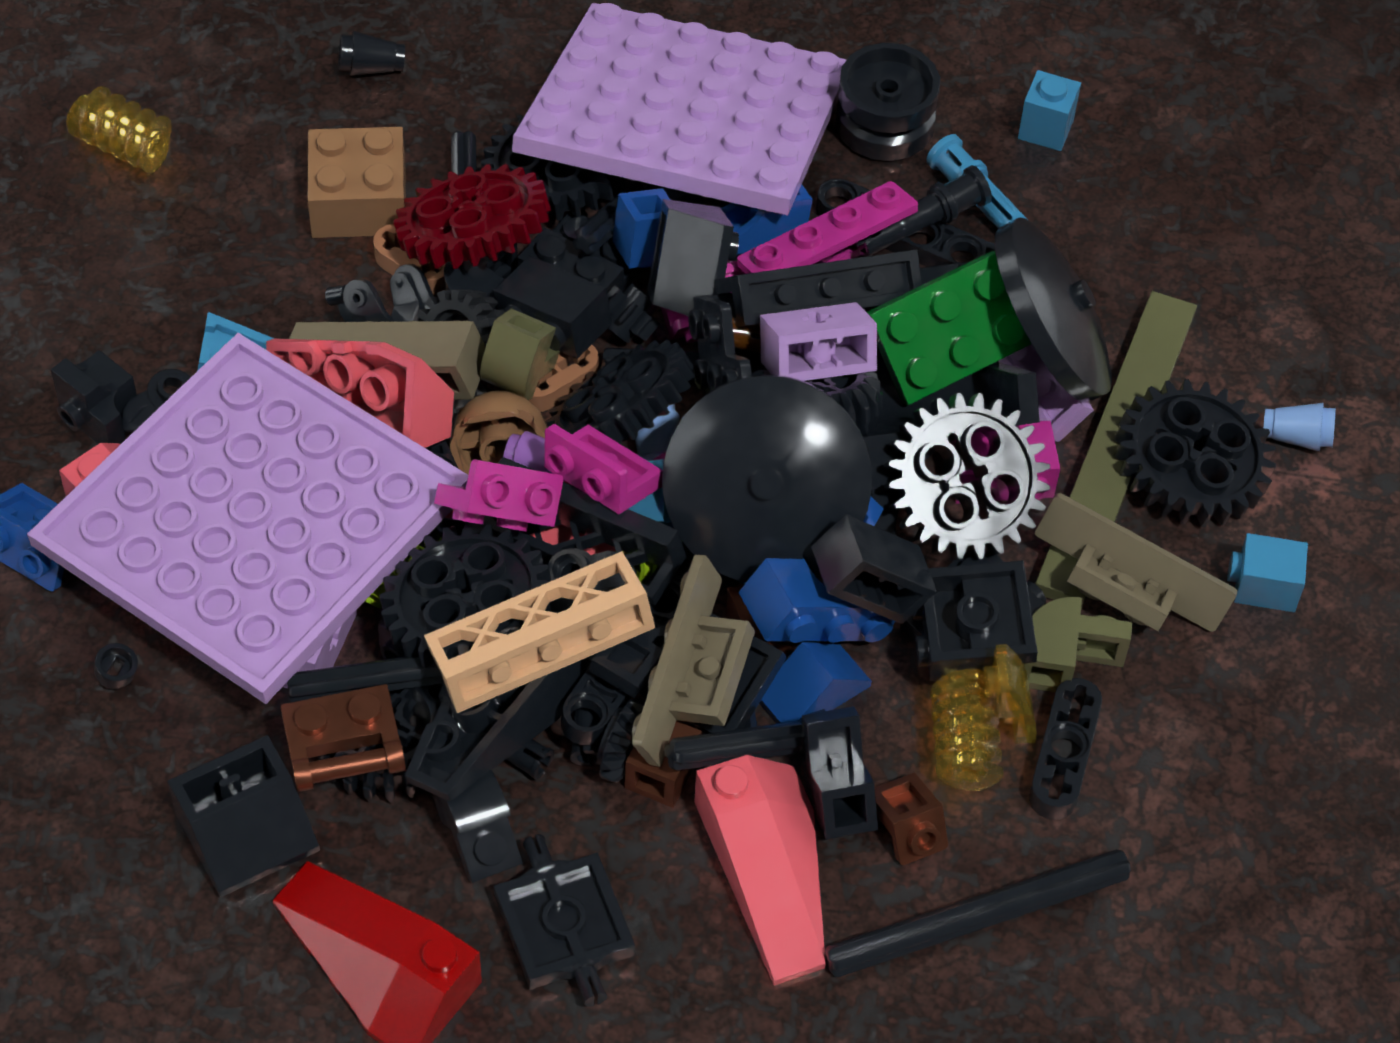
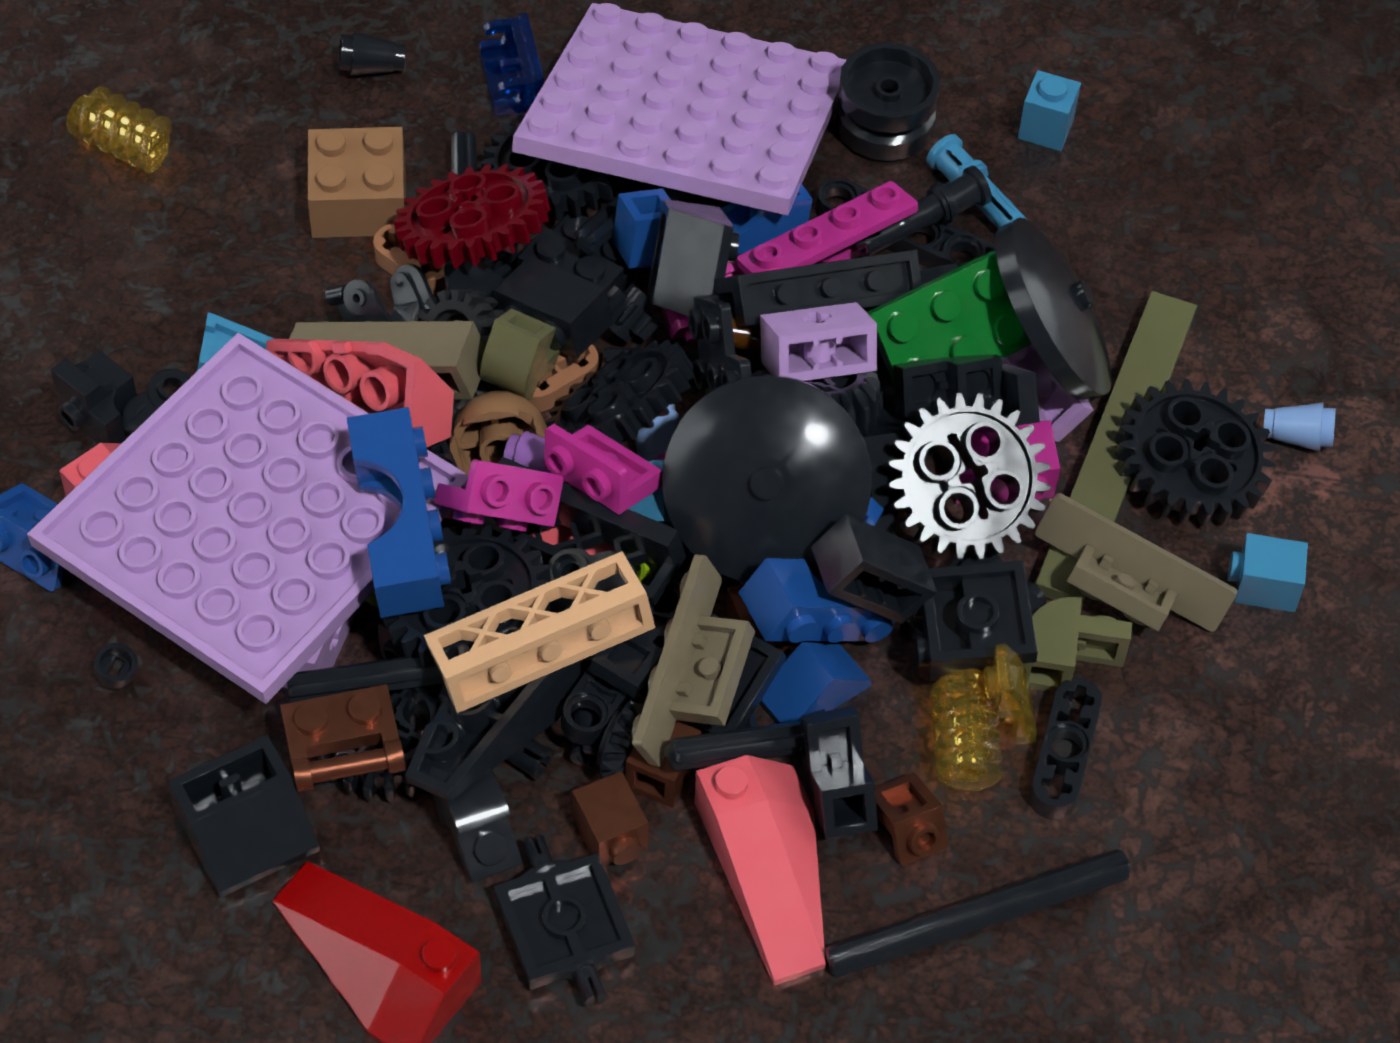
none -> blue arch [347,407,451,618]
none -> clear blue hinge [479,13,544,116]
none -> copper brick [572,771,649,867]
none -> black slope [893,355,1003,418]

